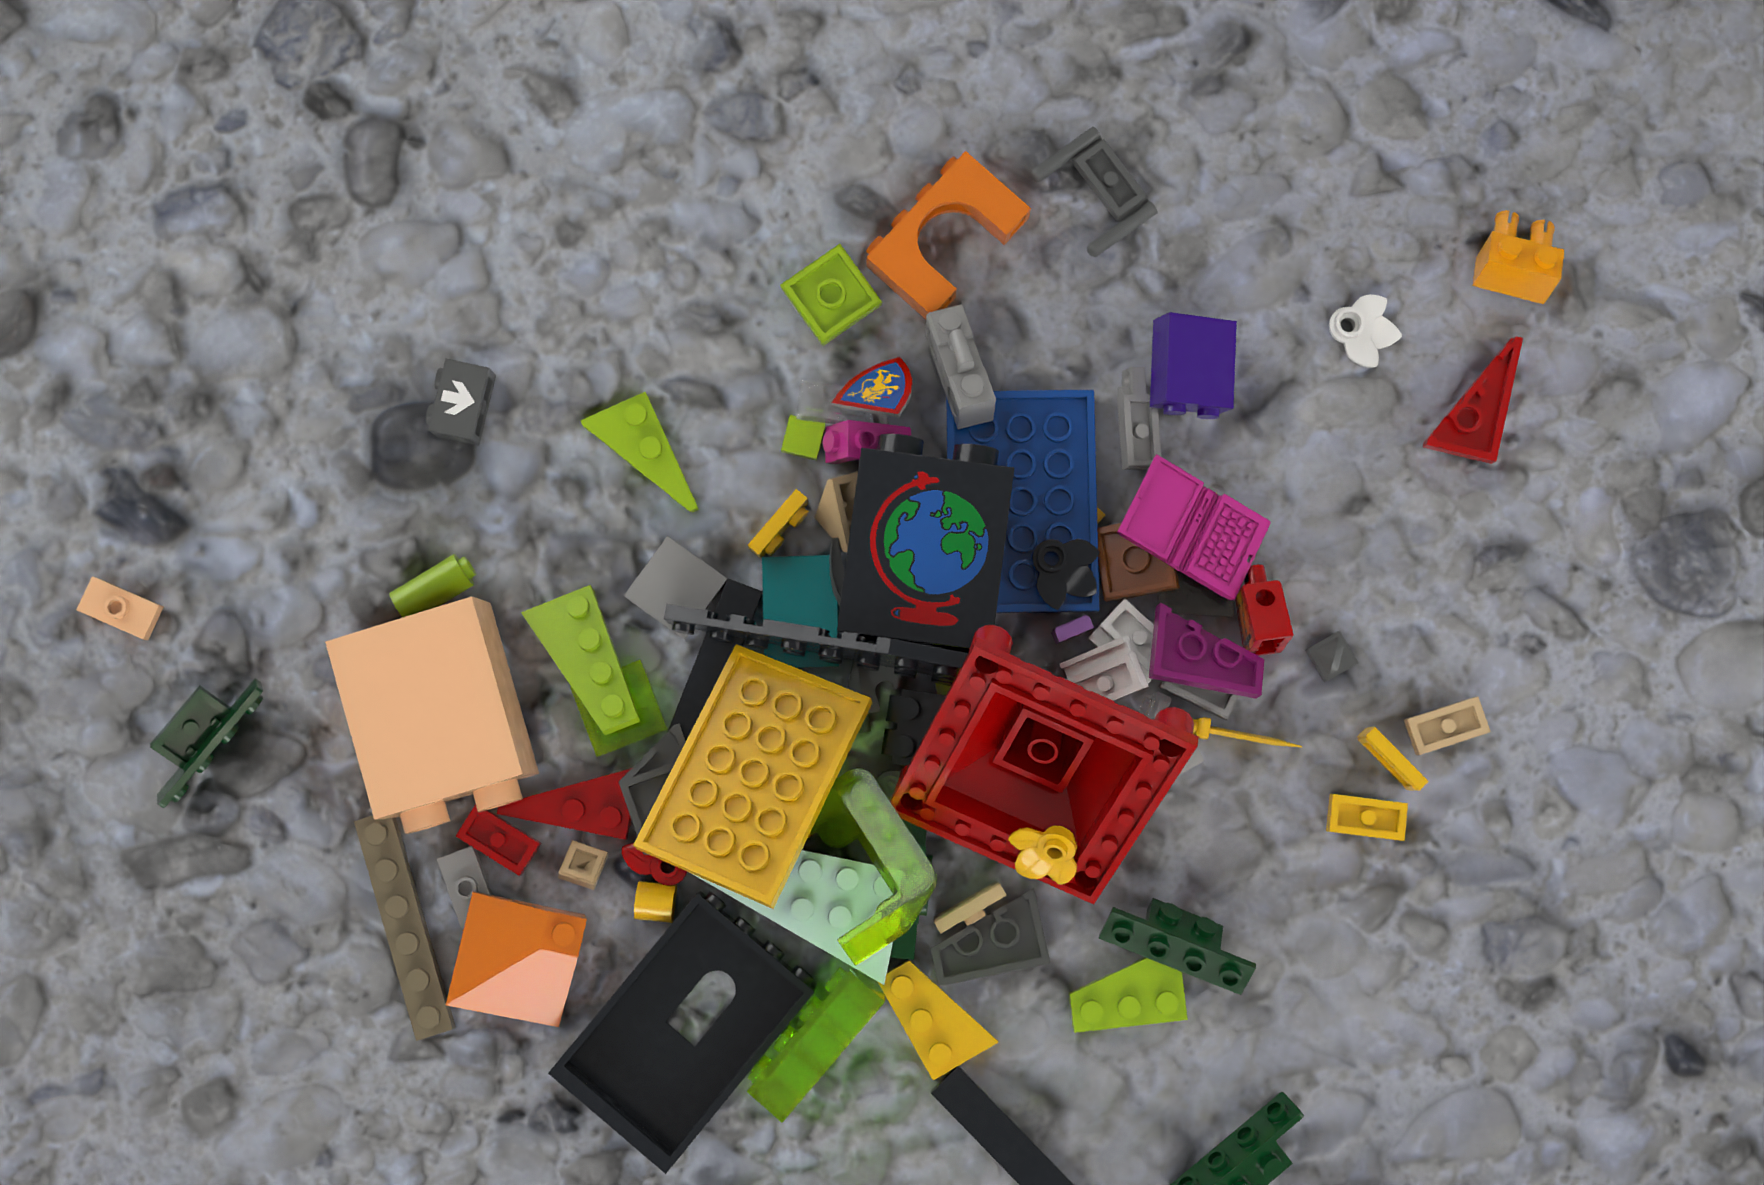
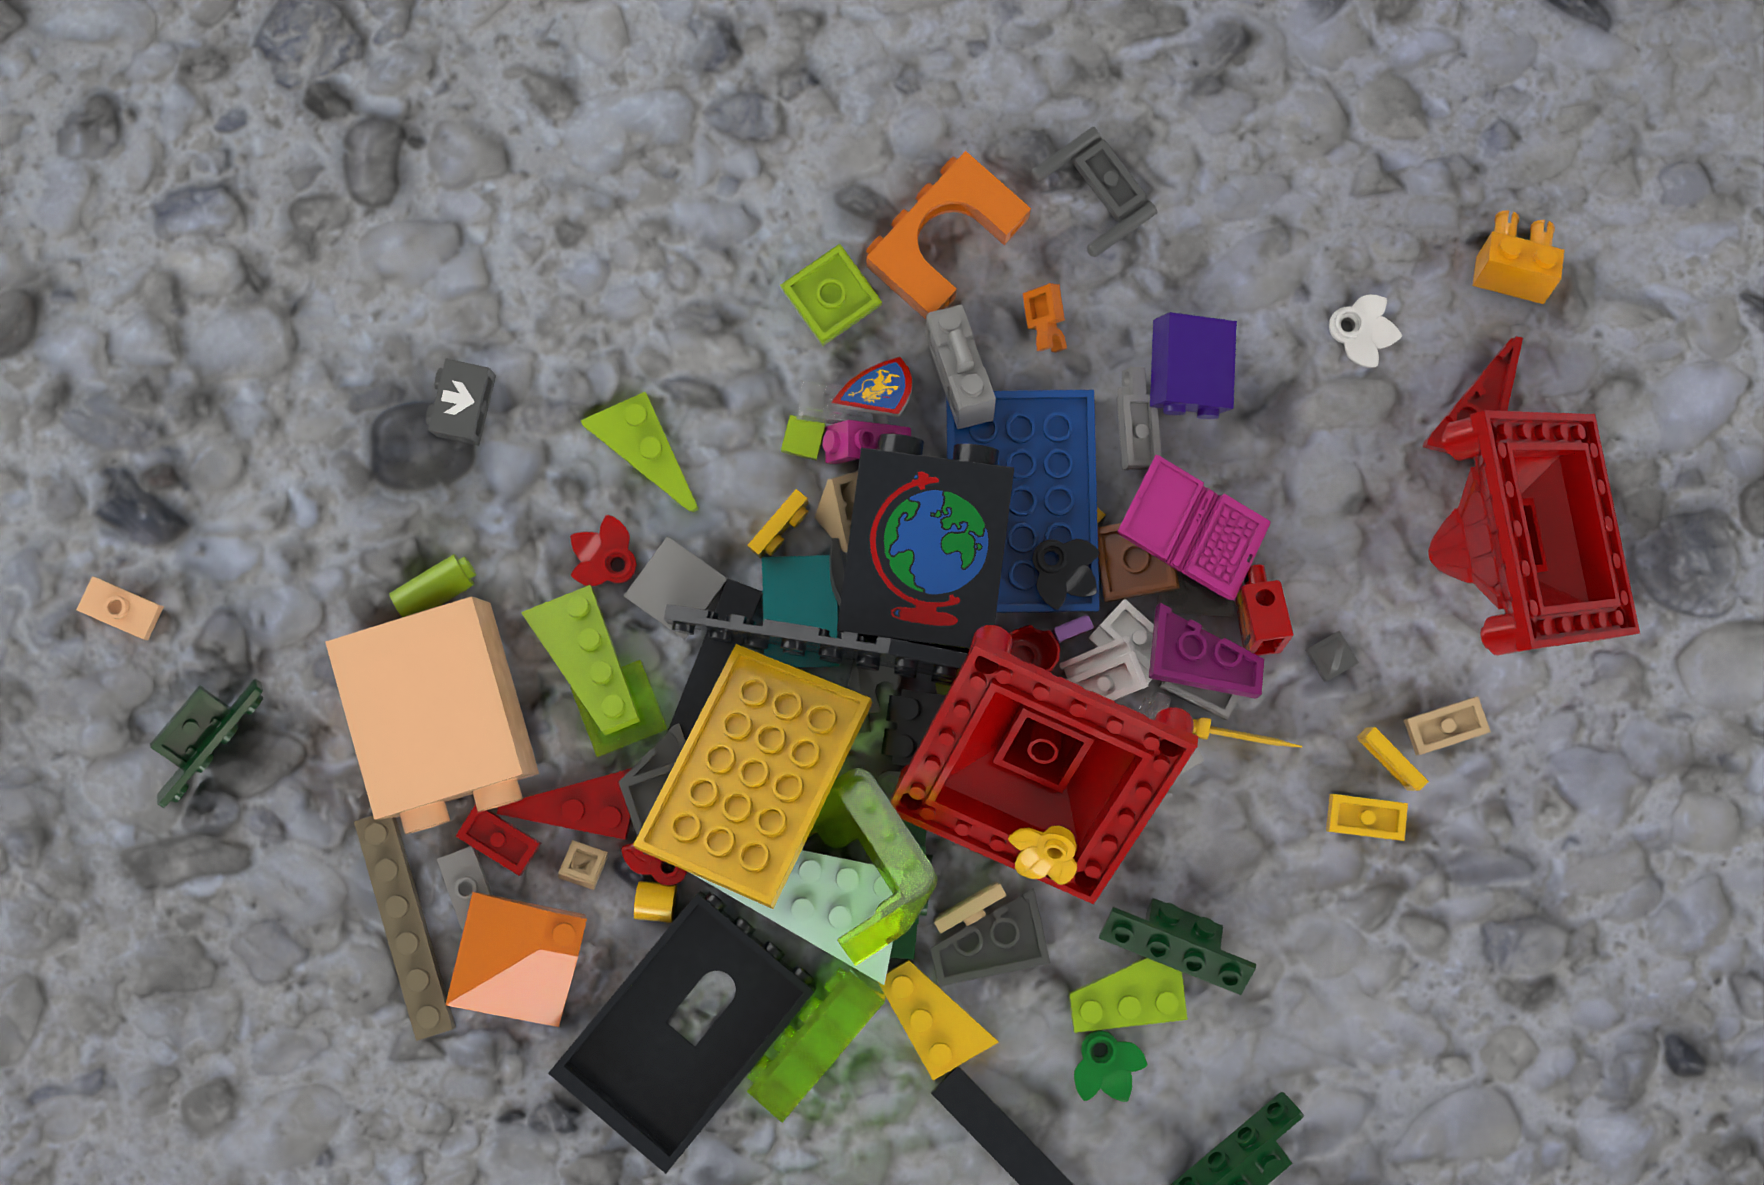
none -> red plate [570,515,637,587]
none -> red hair [1009,625,1060,672]
none -> orange plate [1022,283,1067,353]
none -> green plate [1074,1030,1148,1102]
none -> red piece [1428,410,1640,656]

